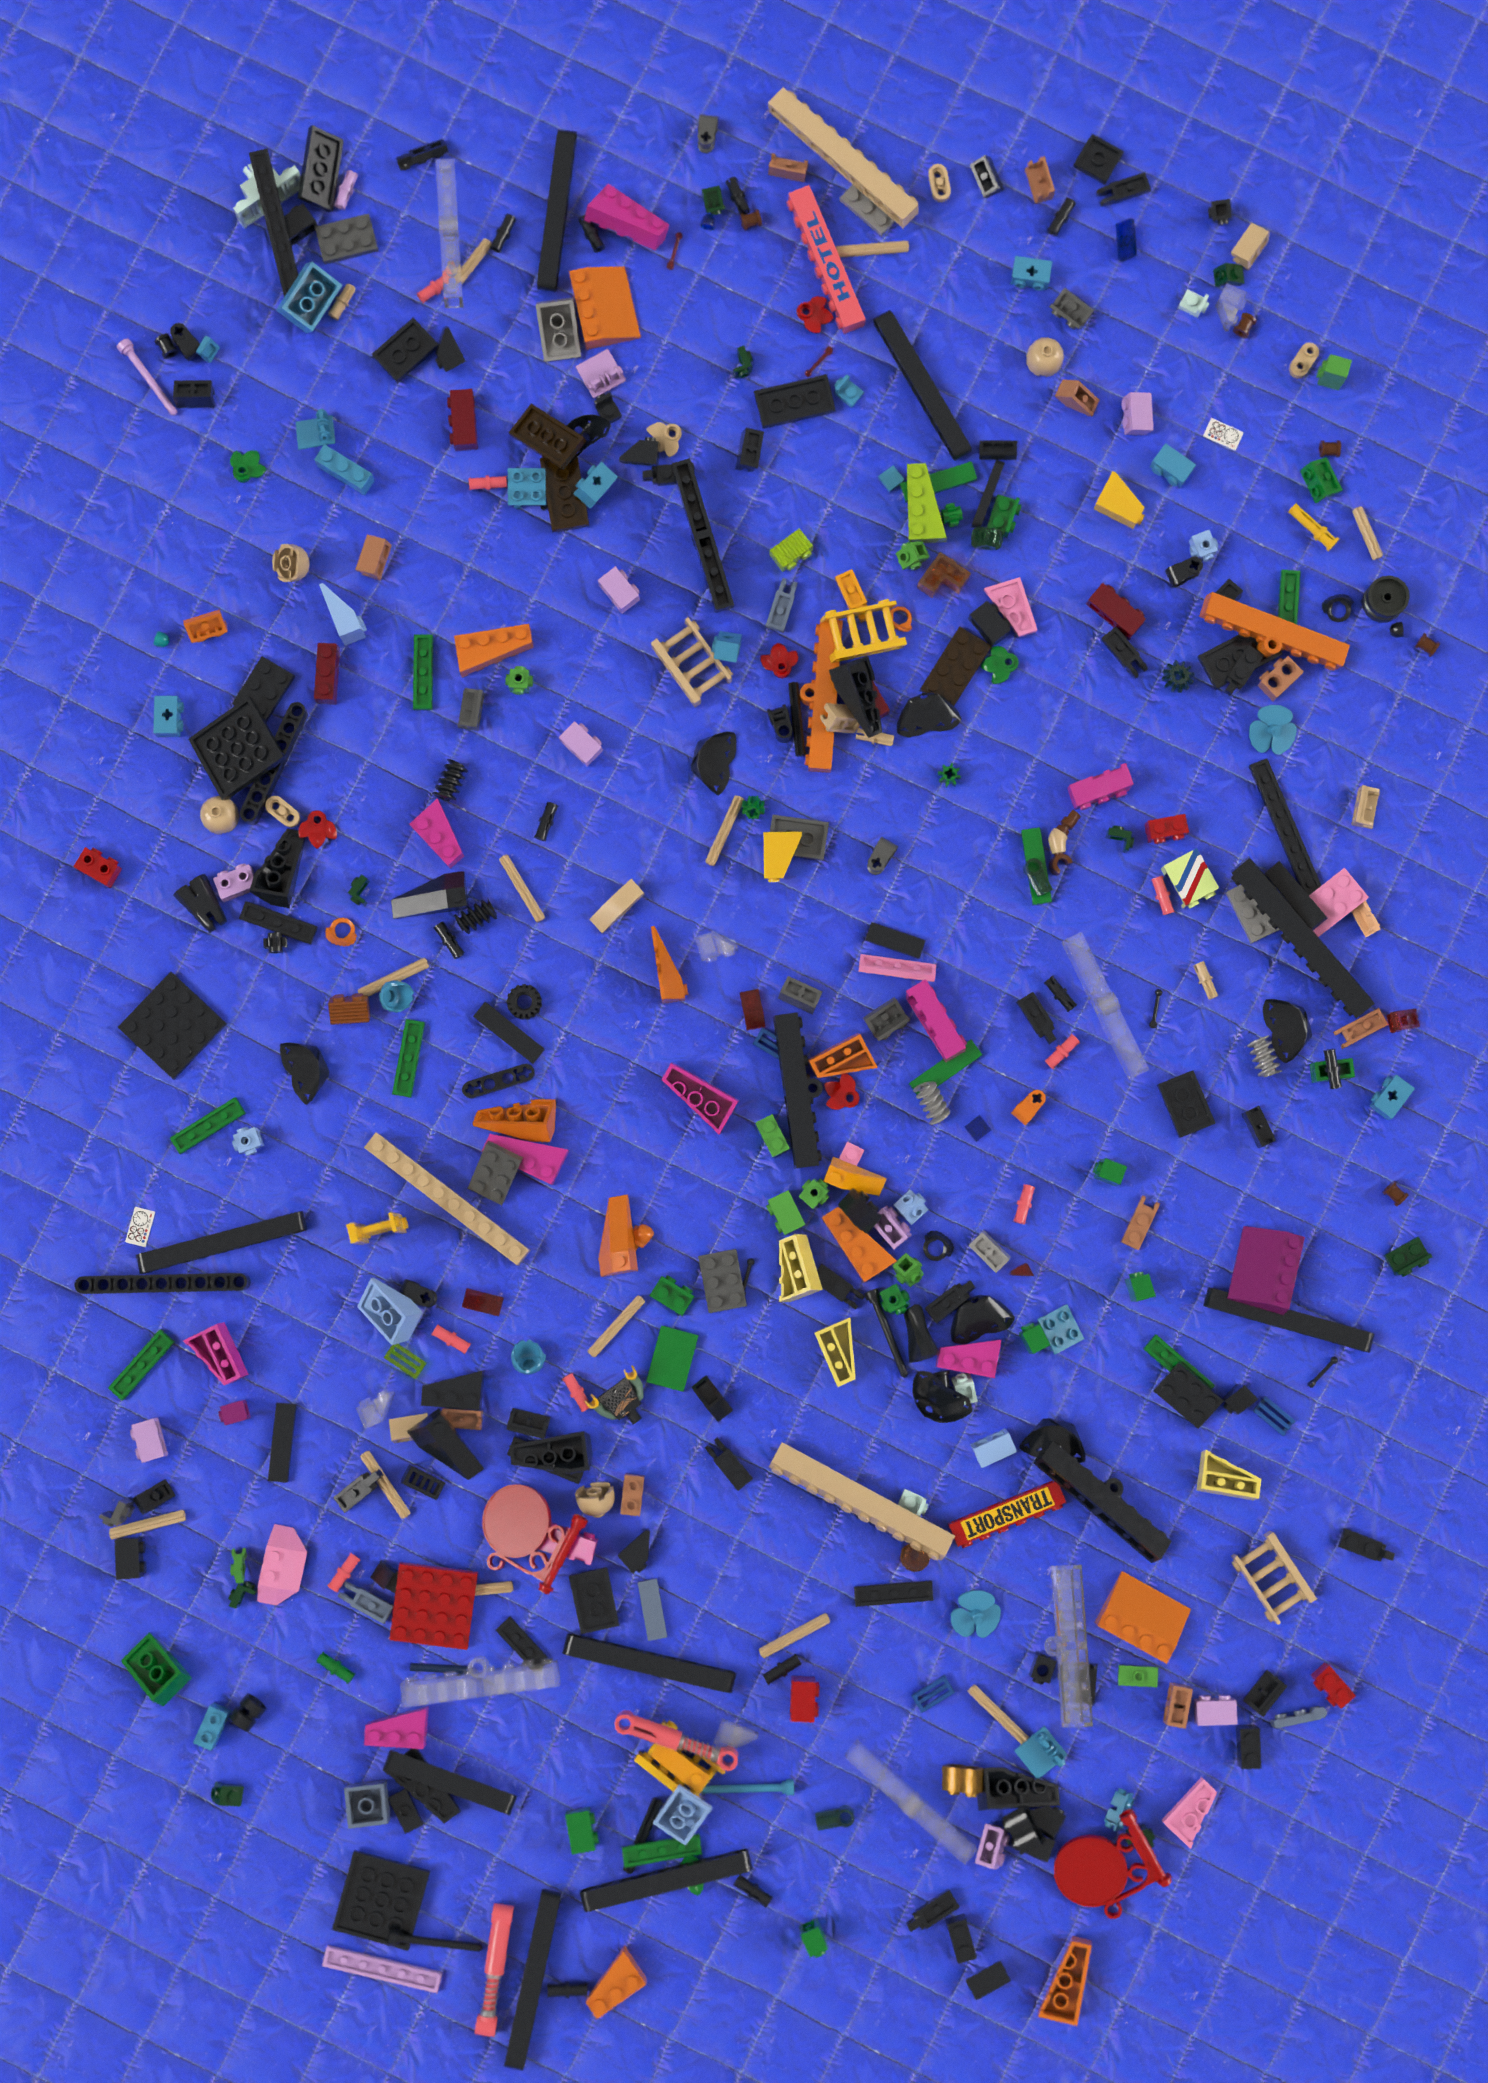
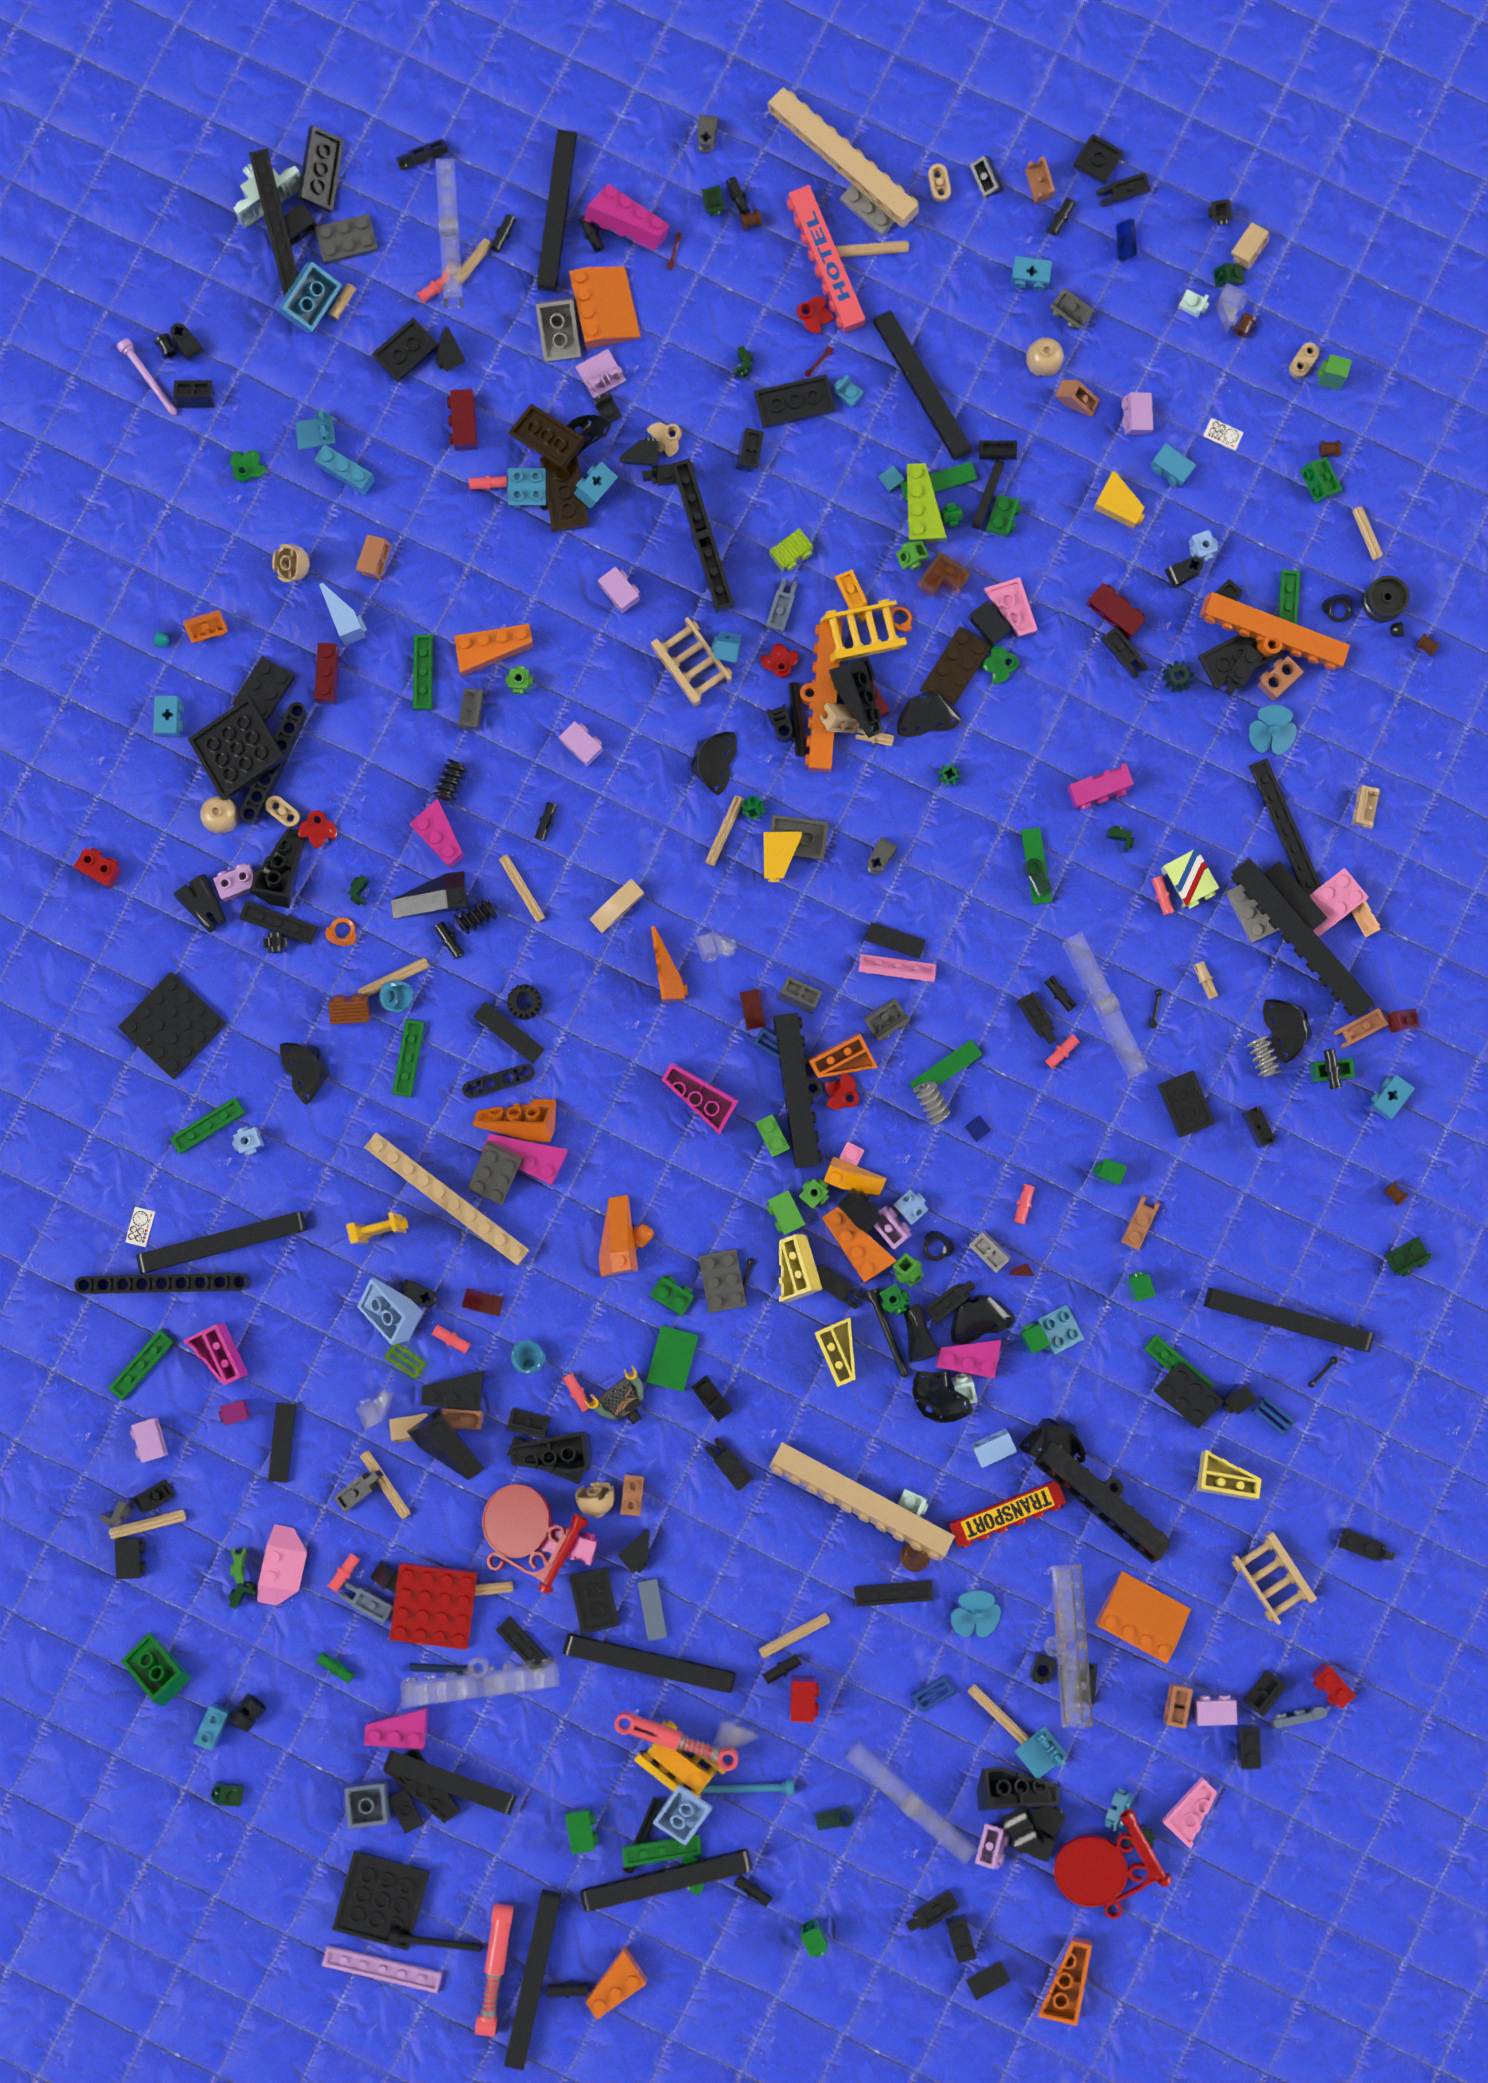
dark azure tile [196,336,220,363] -> none
lavender pin [334,170,358,210] -> none
black slope [401,1464,445,1500] -> none
tan axle [587,1295,645,1357] -> none
clear blue hinge [700,214,716,231] -> none
nougat hinge [768,153,809,183] -> none
dark pink wedge [906,979,967,1062] -> none
pearl gold brick [942,1764,983,1797] -> none
clear green gear [971,527,1003,551] -> none
orange piece [1011,1090,1046,1125] -> none
reddish brown piece [1048,809,1081,876] -> none
bright green plate [1117,1665,1158,1687] -> none
red brick [1145,814,1189,844] -> none
magenta slope [1227,1226,1305,1315] -> none
yellow pin [1288,503,1340,552] -> none

